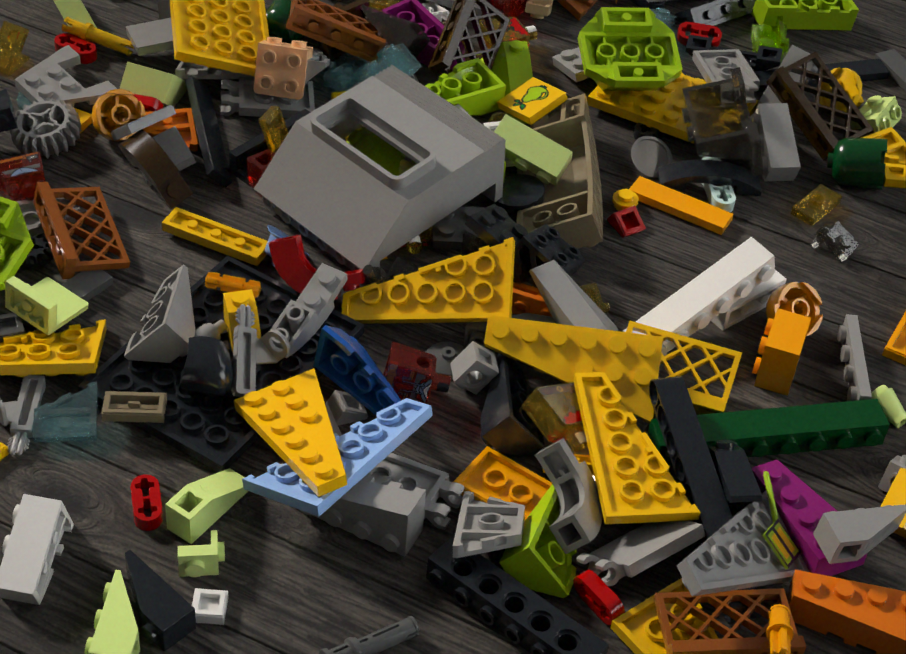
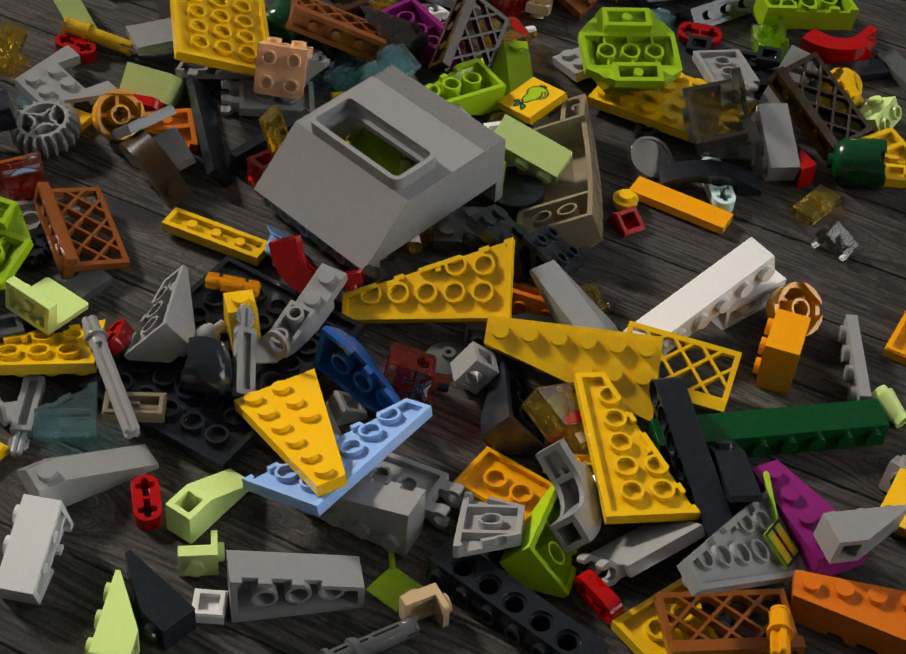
none -> light grey wedge [17,444,159,507]
none -> light grey axle [81,315,141,439]
none -> red beam [106,318,134,357]
none -> light grey wedge [226,550,365,623]
none -> lime piece [365,551,423,613]
none -> tan bracket [398,583,452,628]
none -> red slope [795,150,817,188]
none -> red arch [799,25,877,64]

